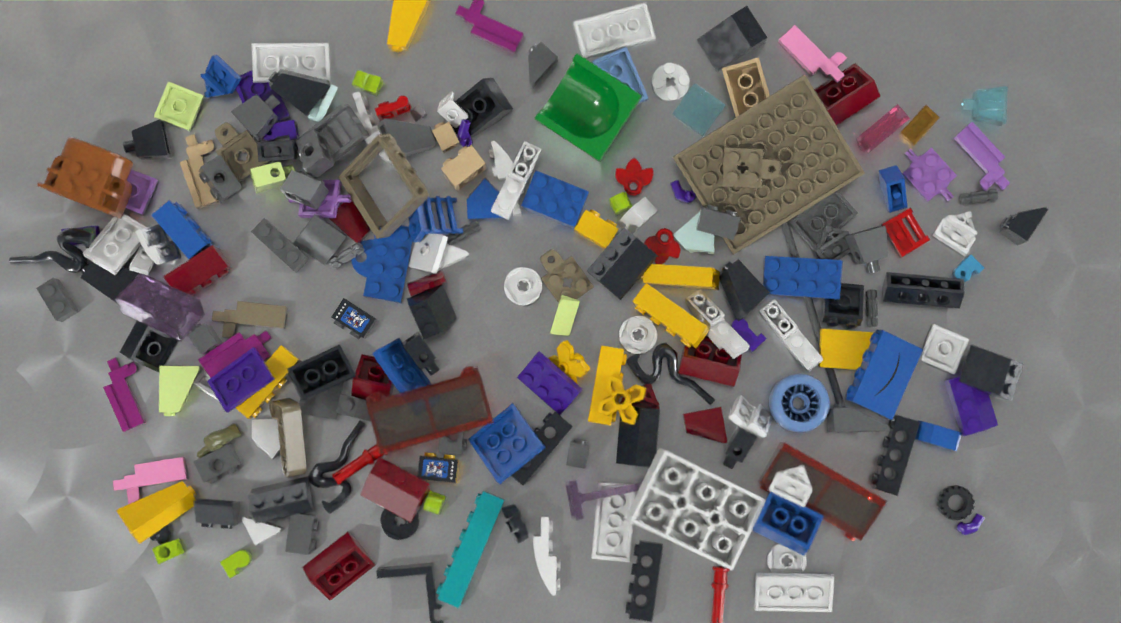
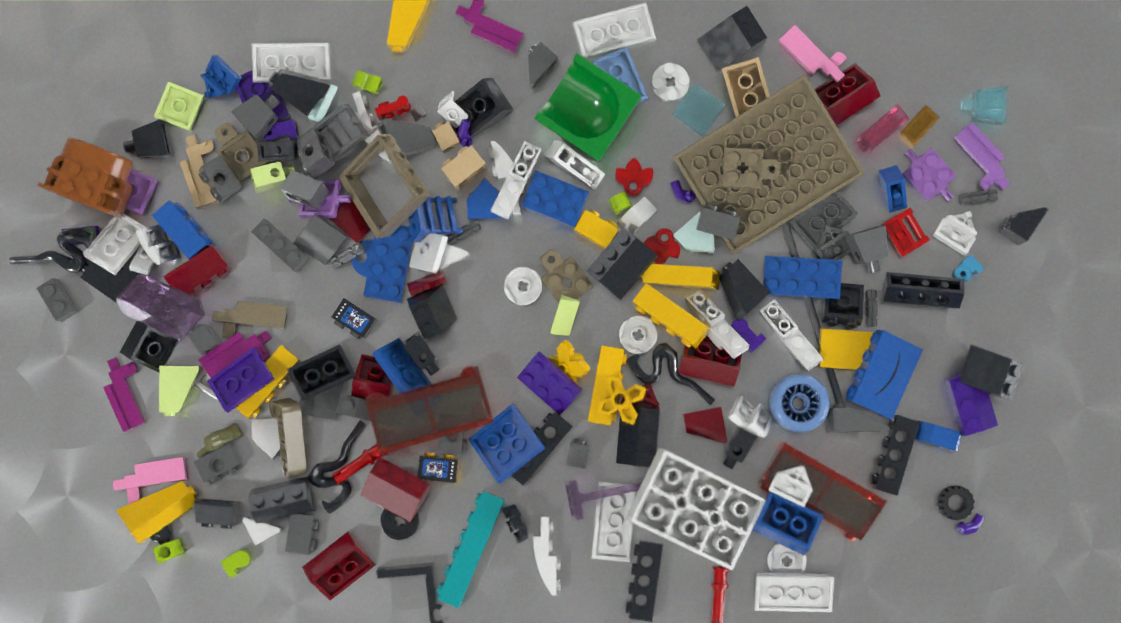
lime leg [423,490,447,515] -> none
white plate [919,324,969,374] -> none
none -> white slope [544,140,605,190]

